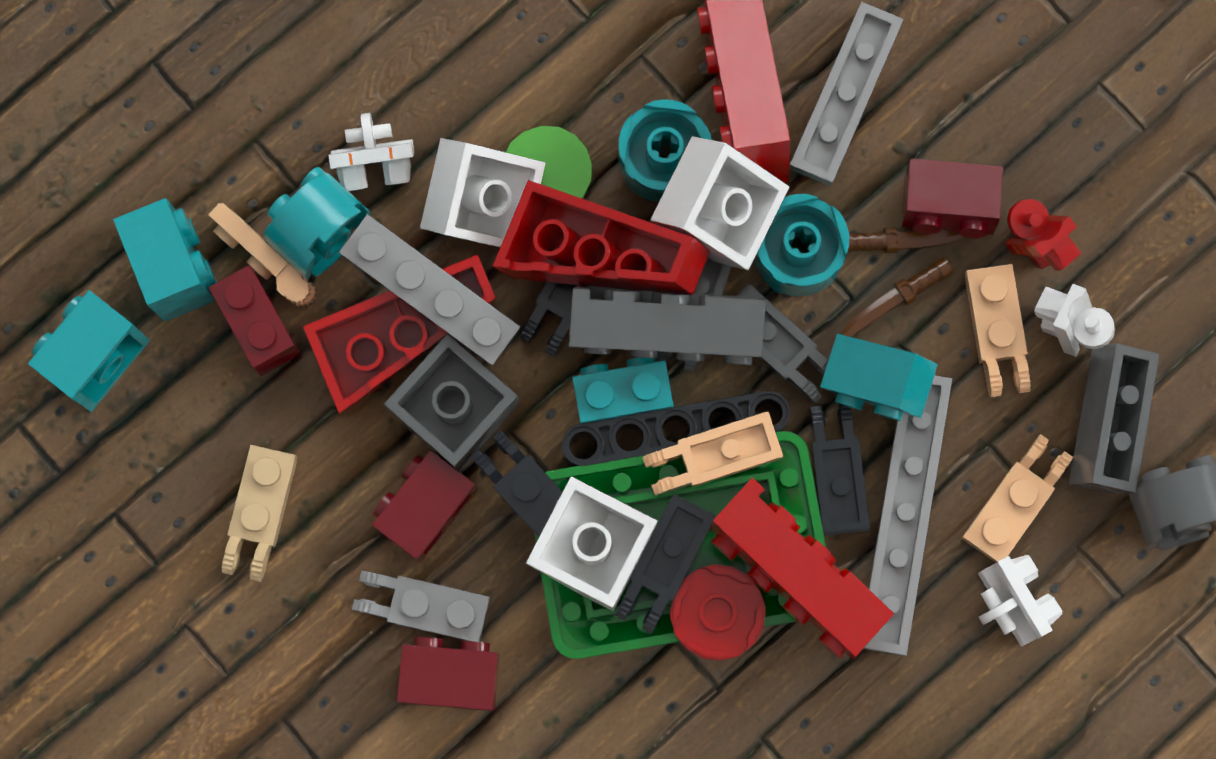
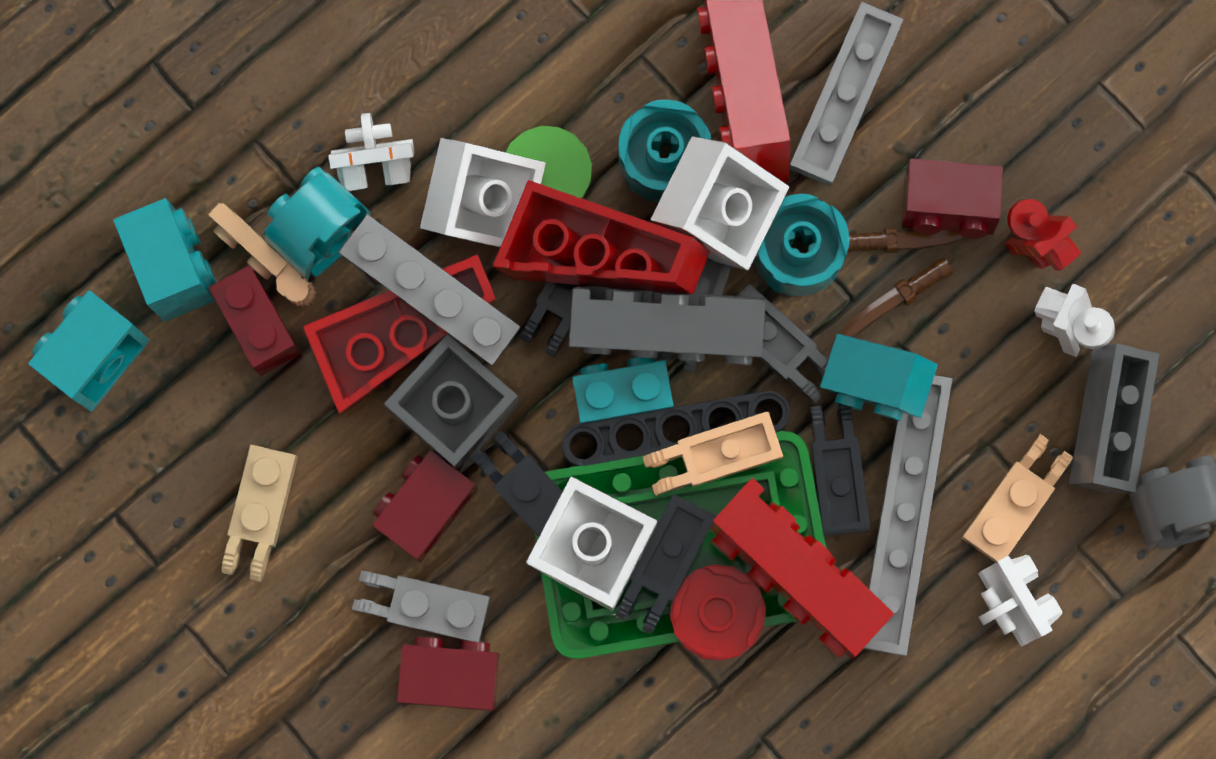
light nougat hinge [965,264,1031,397] -> none

